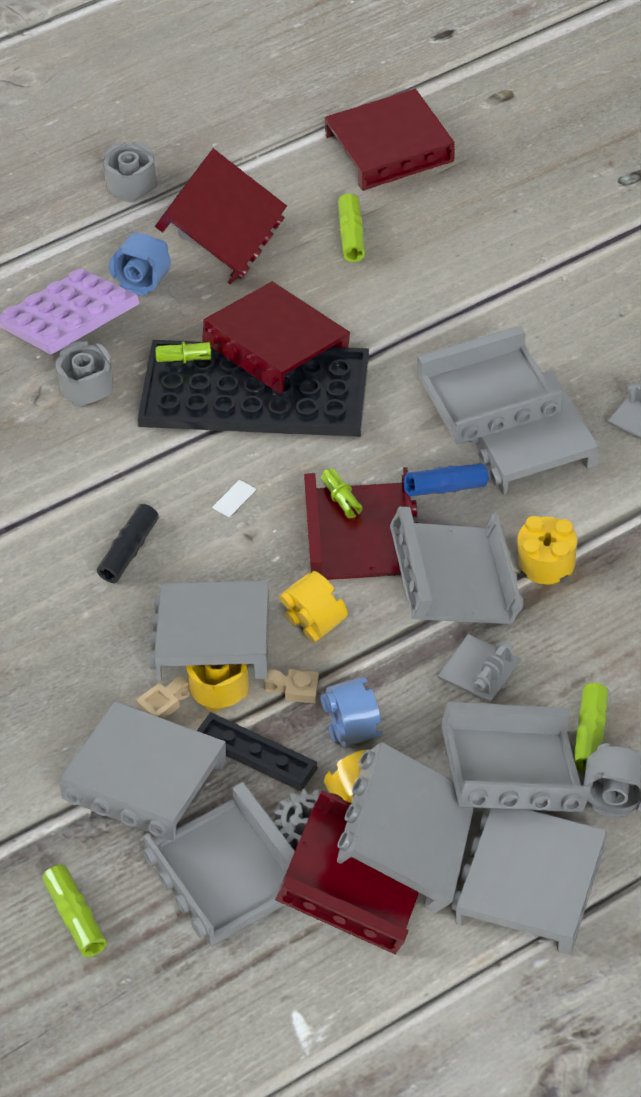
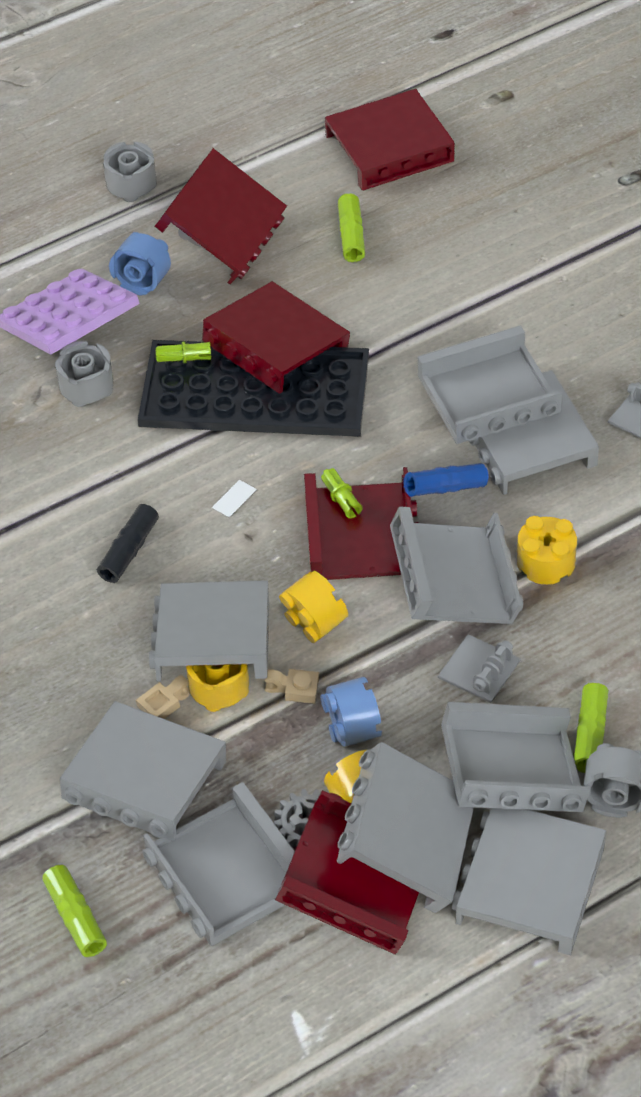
black plate [197,712,318,792] -> none

